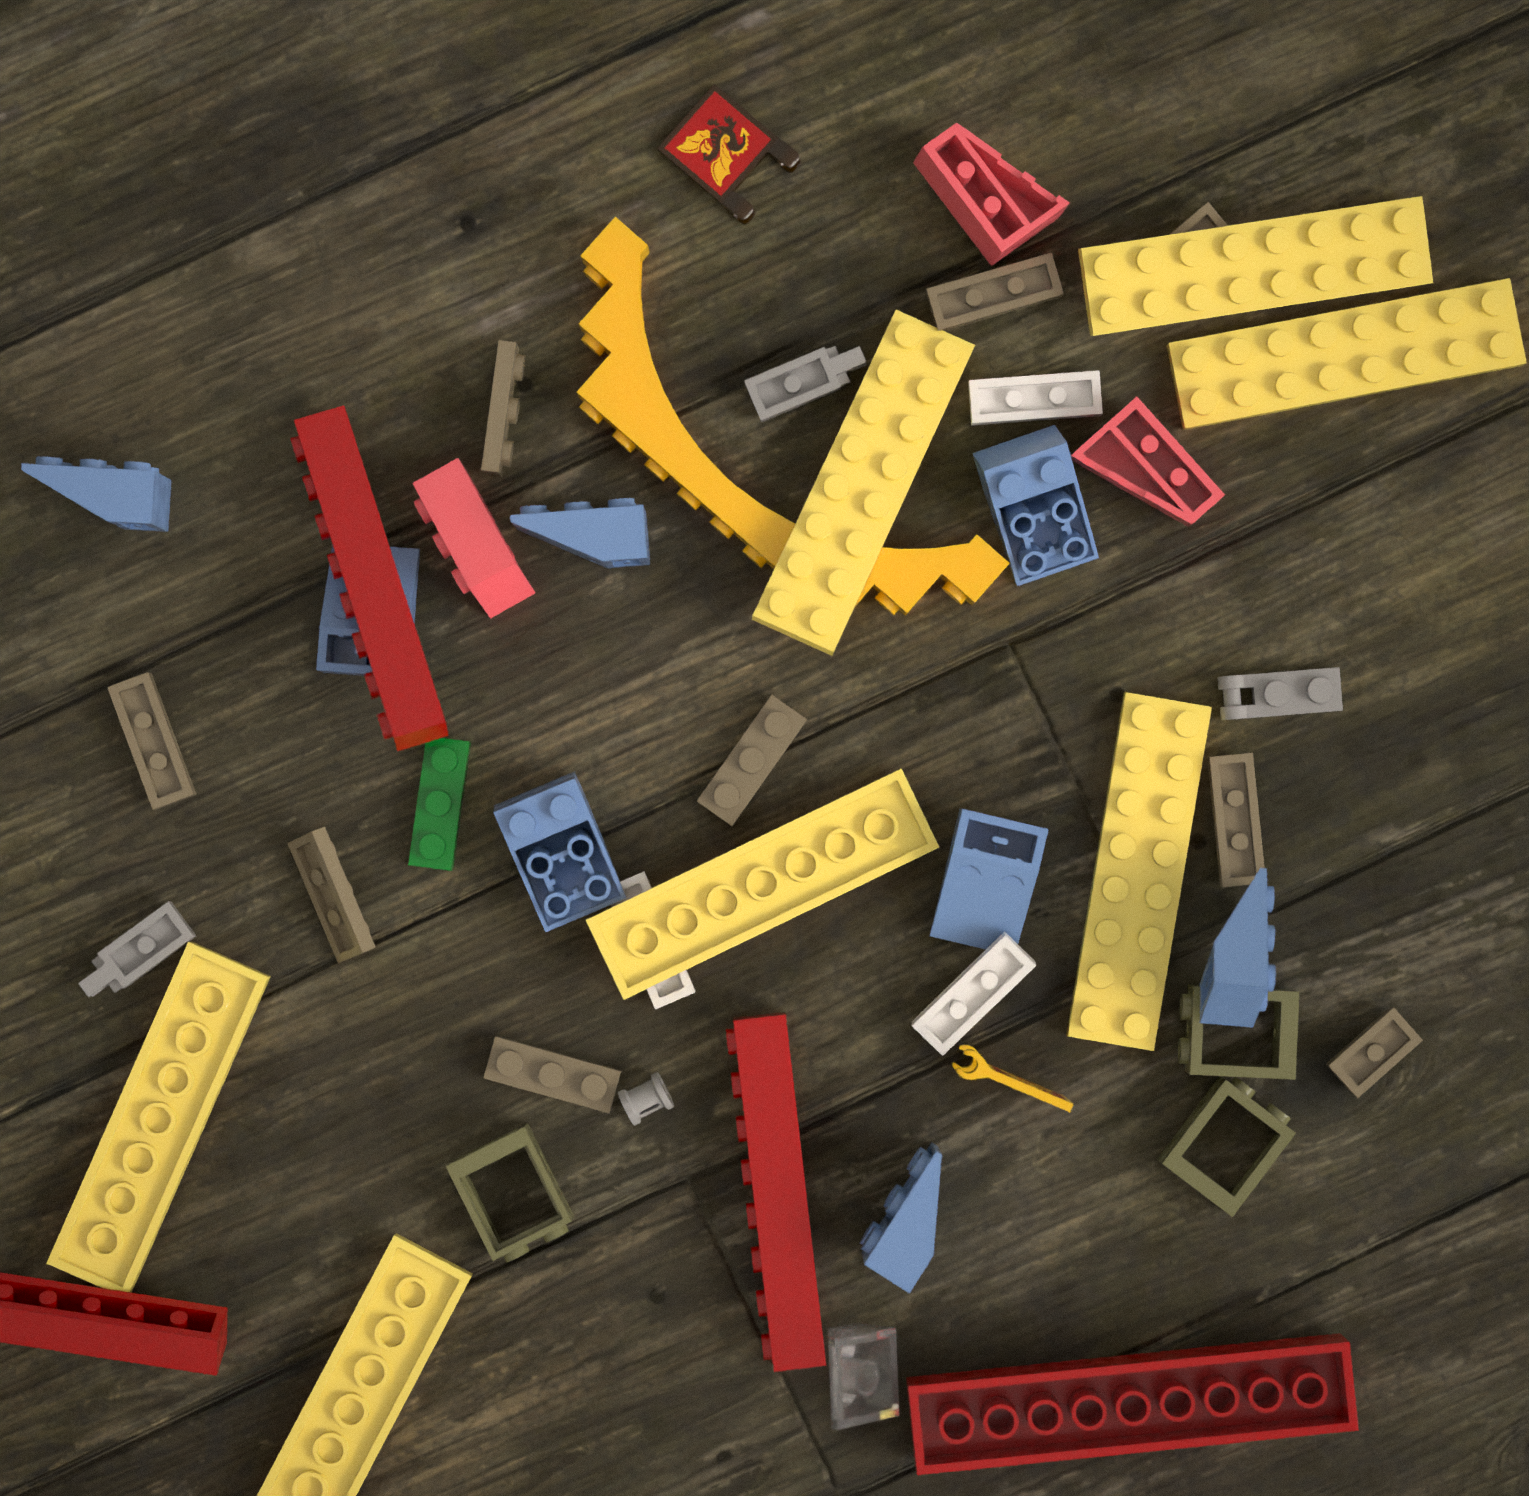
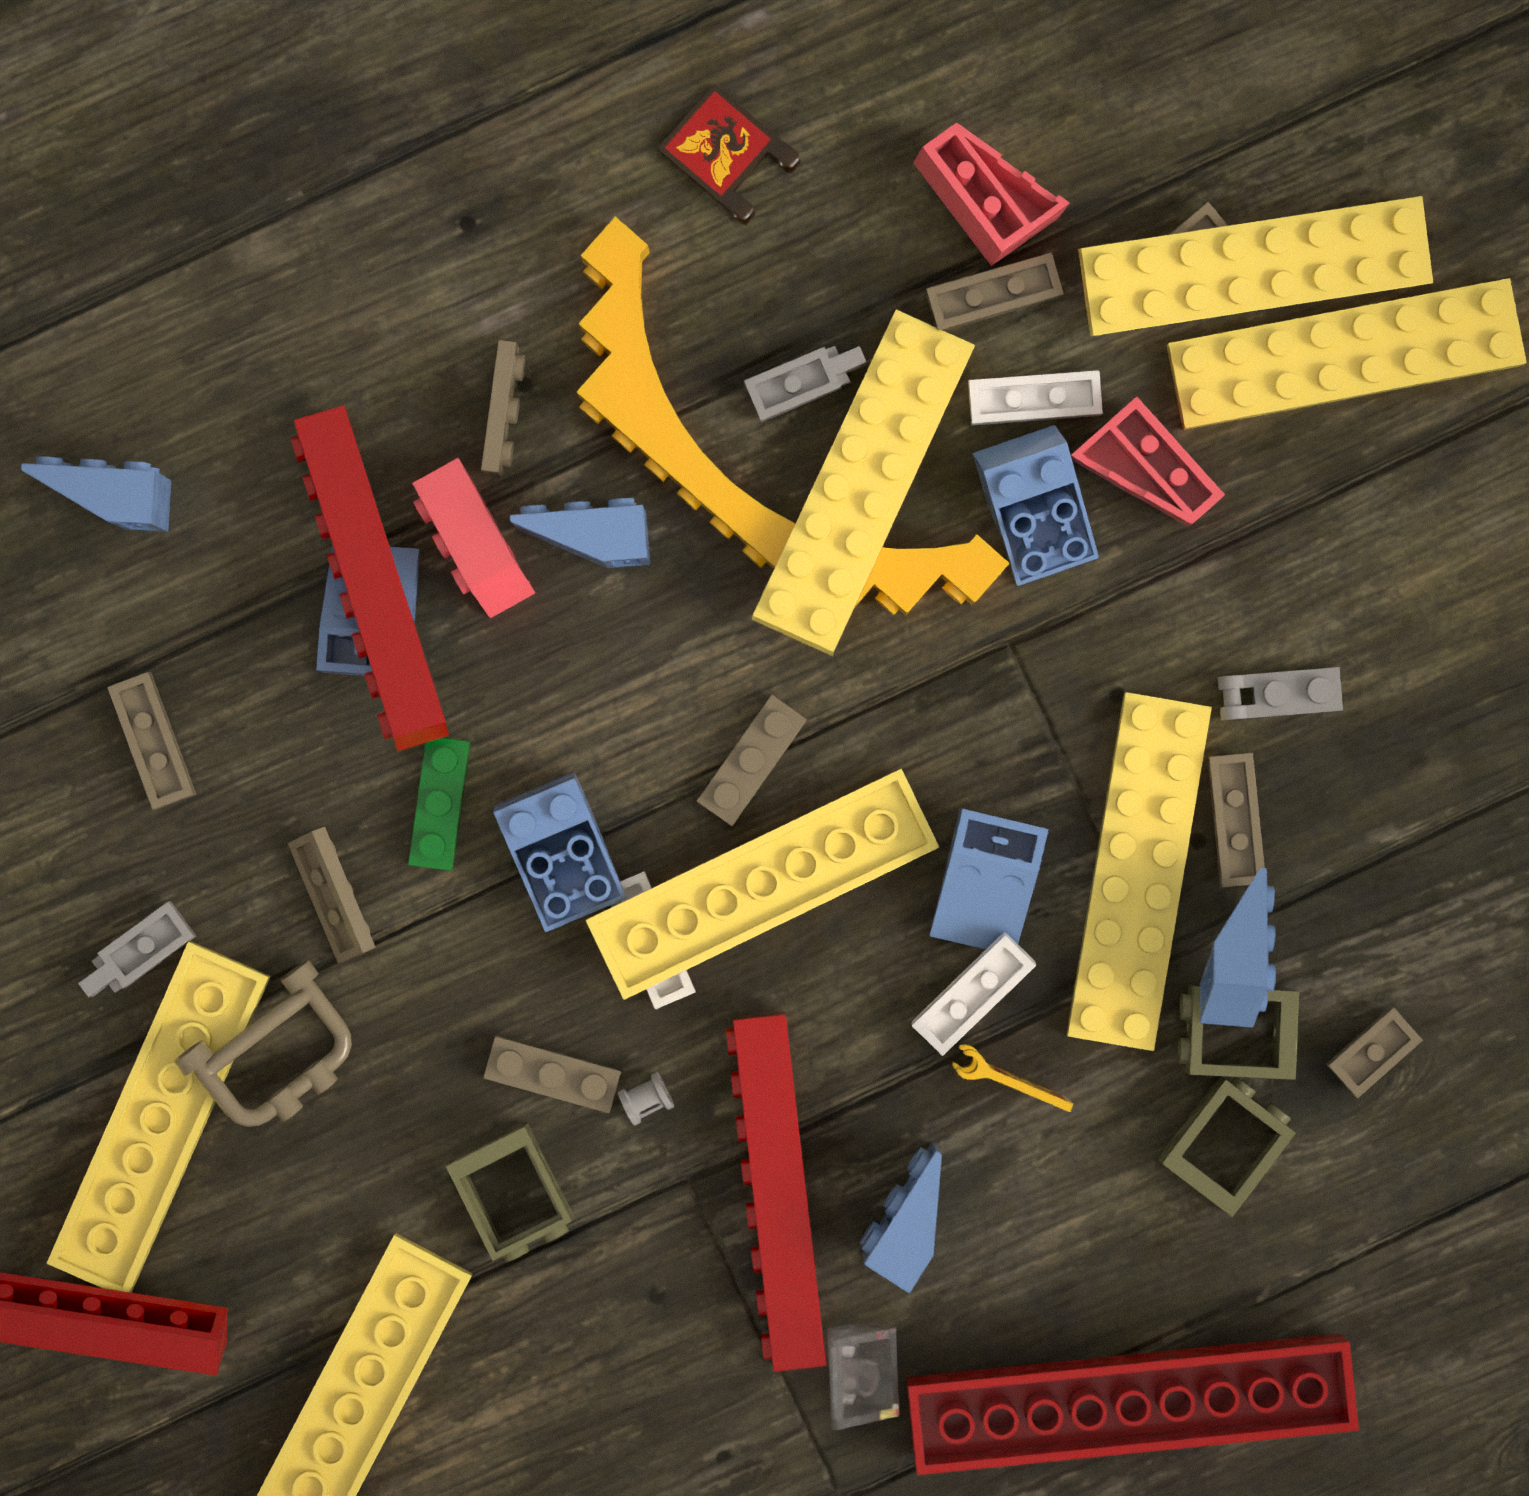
none -> dark tan bar [174,959,352,1127]

